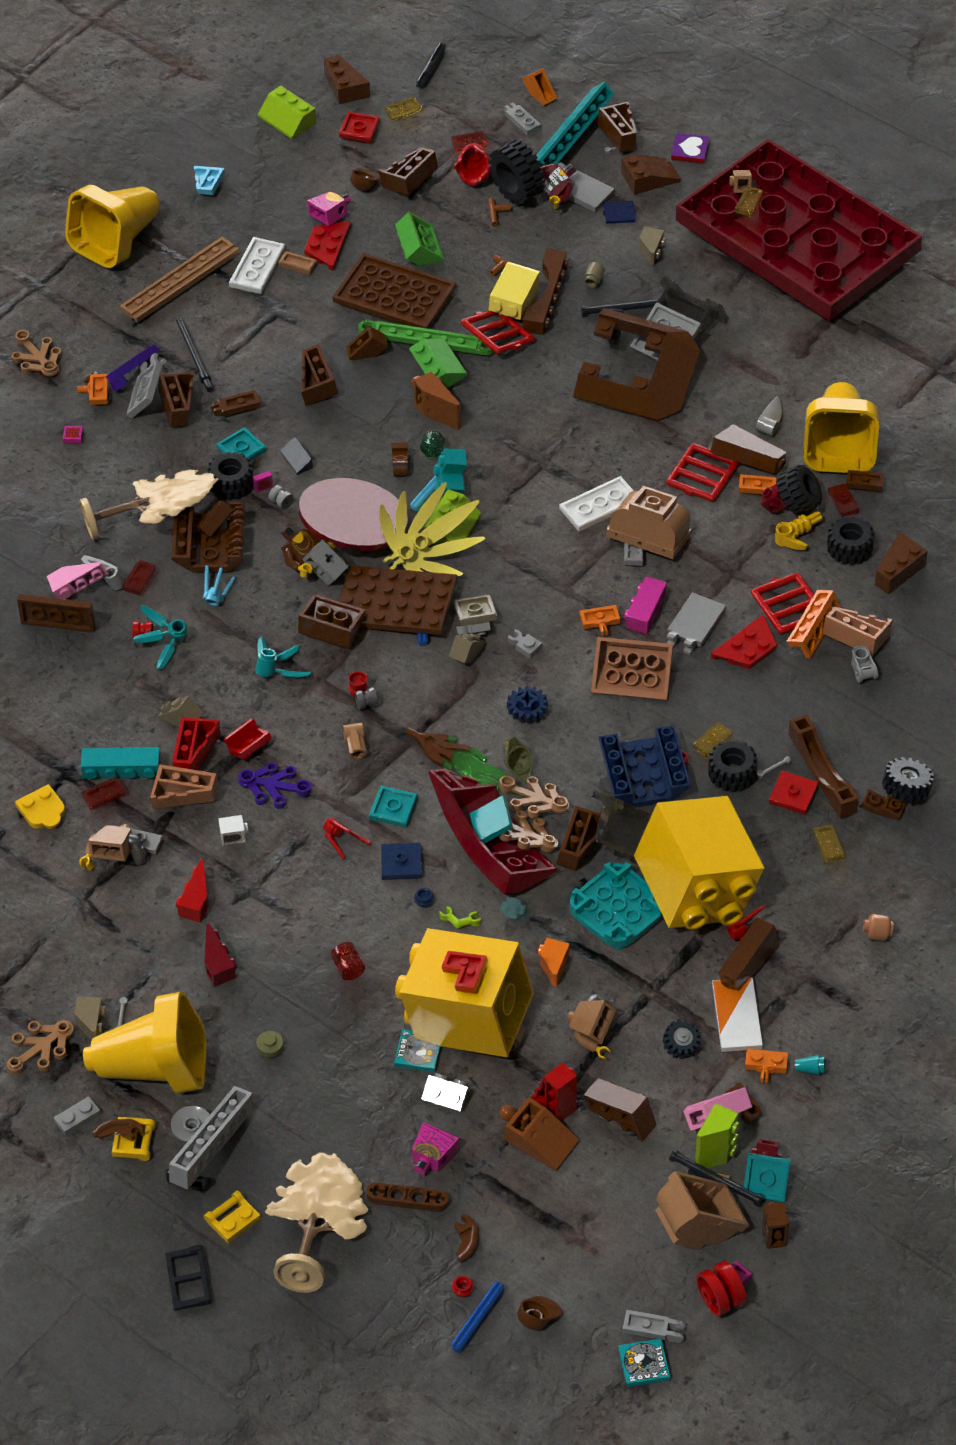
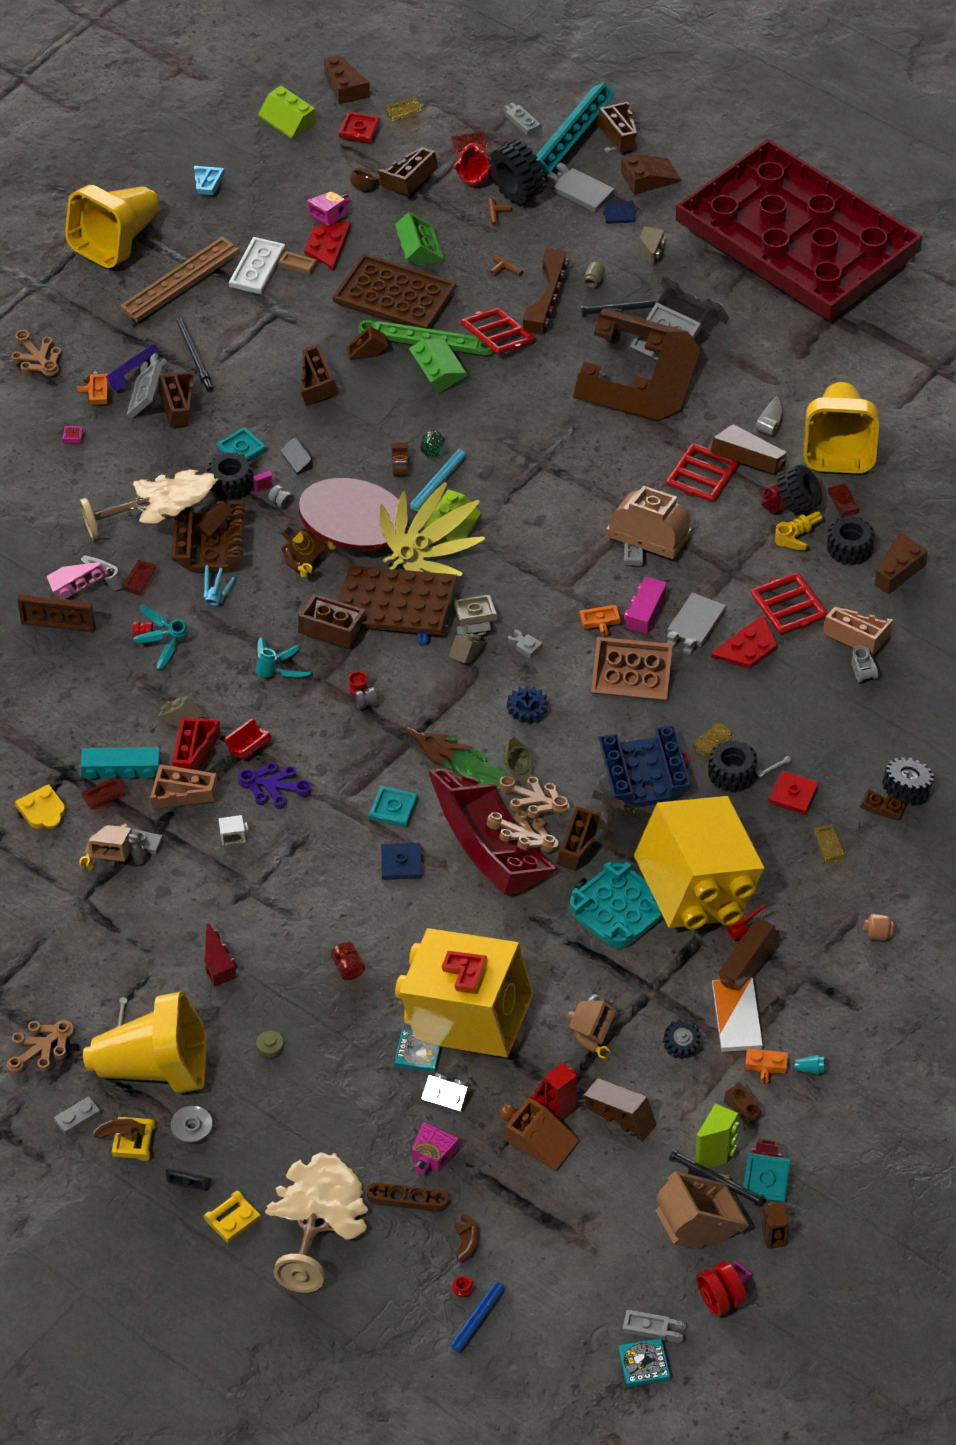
dark tan slope [74,996,106,1041] -> none
black window [165,1245,212,1311] -> none
light grey brick [169,1086,252,1190] -> none
red slope [176,859,208,923] -> none
reddish brown hinge [211,390,261,416] -> none
light grey brick [302,540,348,586] -> none
red plant [323,817,371,859] -> none
medium nougat piece [343,722,366,760] -> none
dark orange slope [411,371,461,430] -> none
dark blue plate [414,888,434,907] -> none
black axle [416,42,446,89] -> none
teal brick [433,448,467,498] -> none
lime arm [439,906,481,929] -> none
tile [470,796,513,843] -> none
light yellow slope [489,262,540,320] -> none
clear light blue gear [500,897,526,919] -> none
reddish brown cap [517,1296,562,1330] -> none
orange slope [522,68,557,105] -> none
orange slope [538,938,570,987] -> none
torso [540,164,576,209] -> none
white tile [559,476,633,531] -> none
tile [671,133,709,163] -> none
bright pink slope [684,1087,752,1131] -> none
medium nougat brick [730,170,752,193] -> none
clear yellow plate [735,186,762,217] -> none
orange plate [738,474,777,494] -> none
orange fence [787,590,841,658] -> none
reddish brown arch [788,714,859,819] -> none
reddish brown plate [846,470,884,492] -> none

